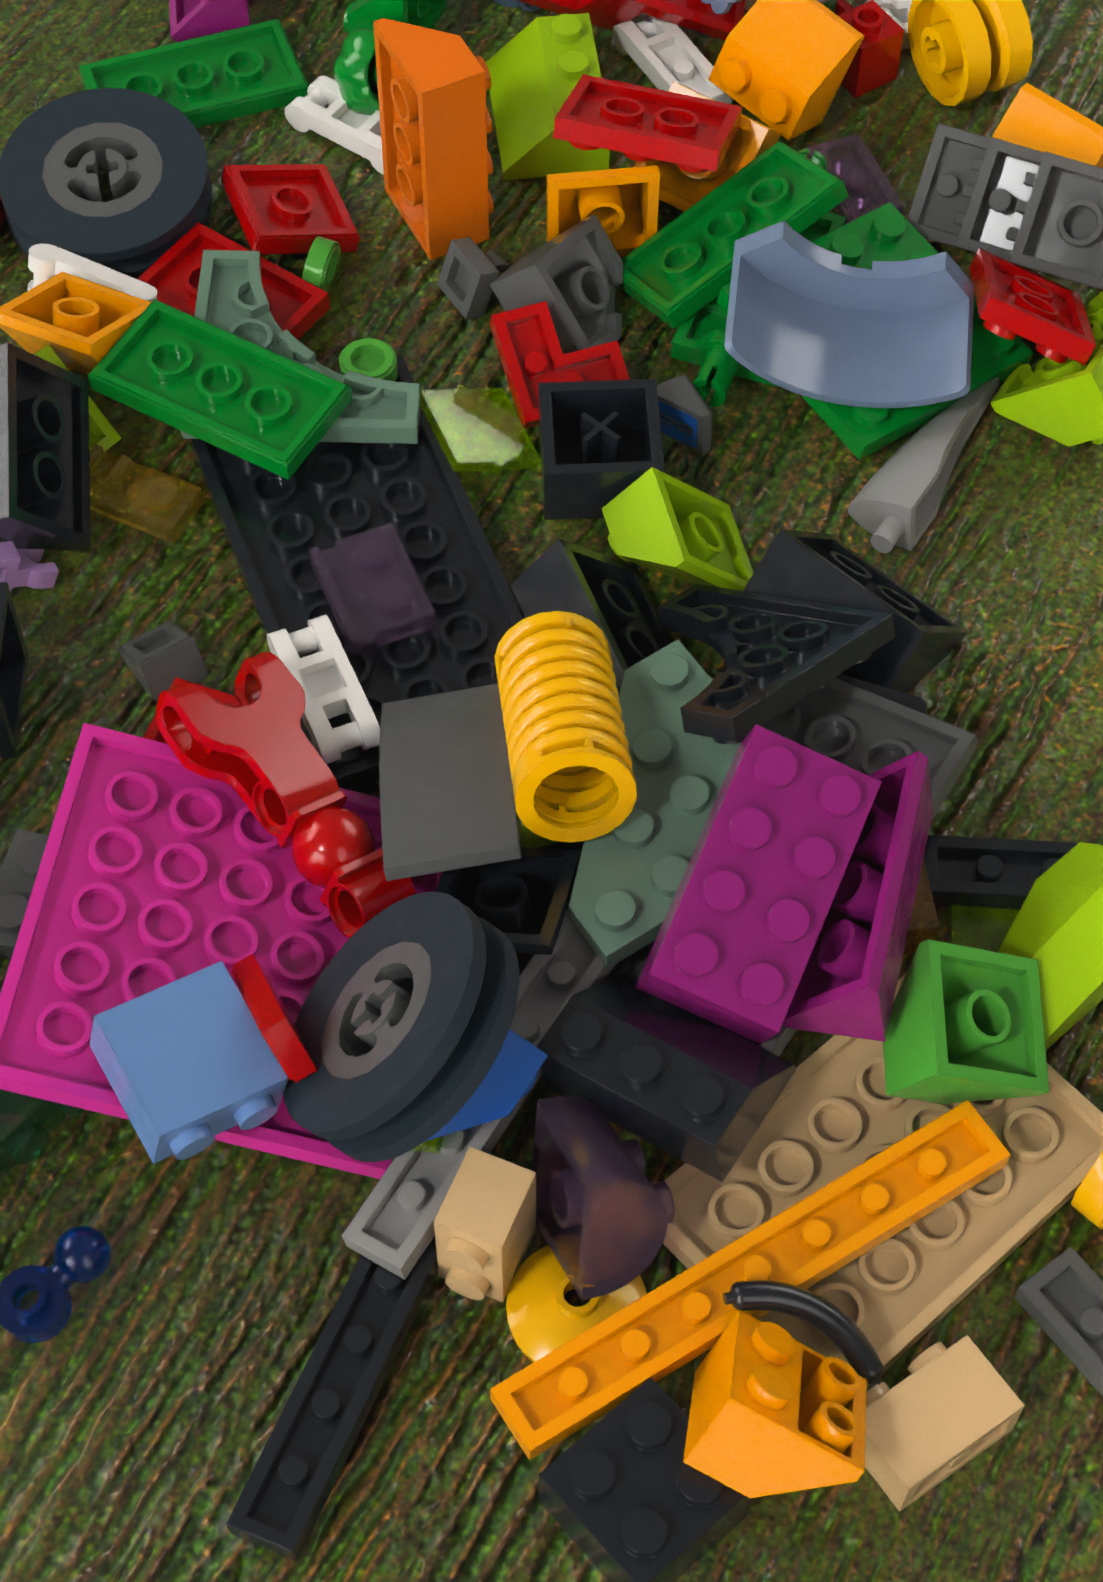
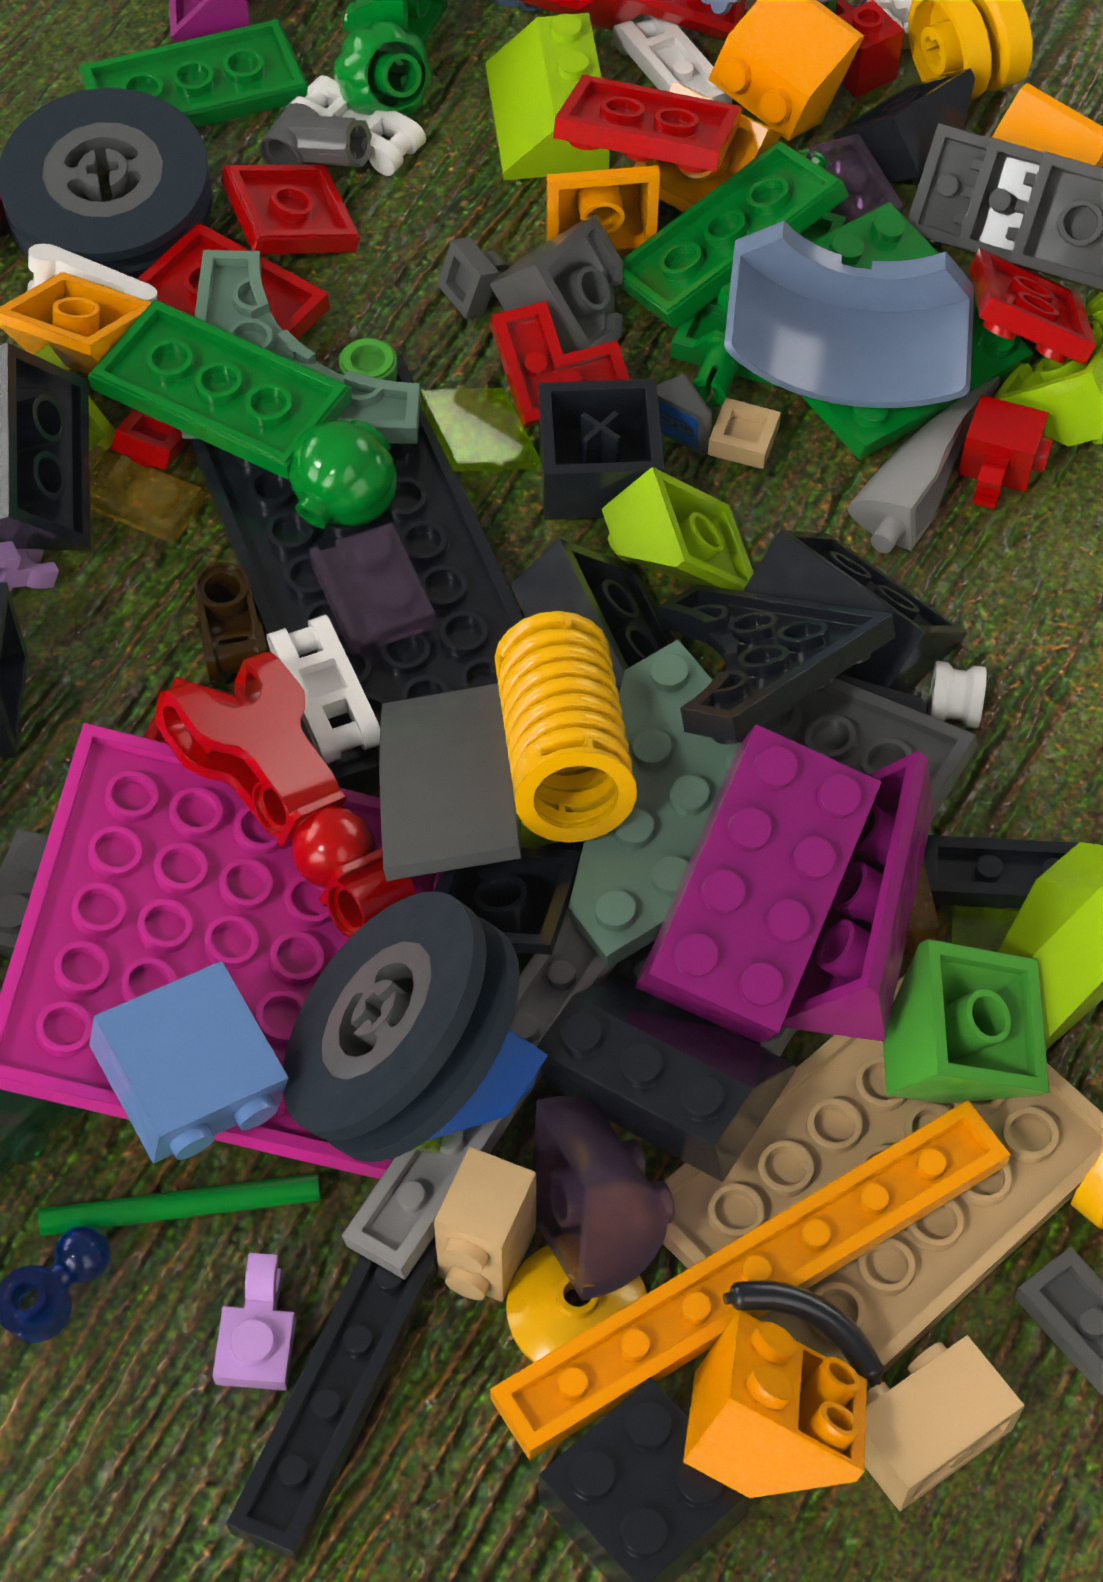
dark grey slope [118,621,207,702] -> none
red tile [231,953,317,1083] -> none
bright green tile [302,236,341,292] -> none
orange slope [373,18,494,261] -> none
none -> green bar [38,1173,321,1237]
none -> red plate [111,409,187,471]
none -> dark brown piece [194,562,268,684]
none -> lavender plate [212,1253,297,1391]
none -> dark grey piece [259,103,372,167]
none -> green plant [288,419,397,529]
none -> tan plate [708,398,781,469]
none -> black slope [833,68,975,185]
none -> white wheel [928,661,987,729]
none -> red brick [958,395,1054,510]

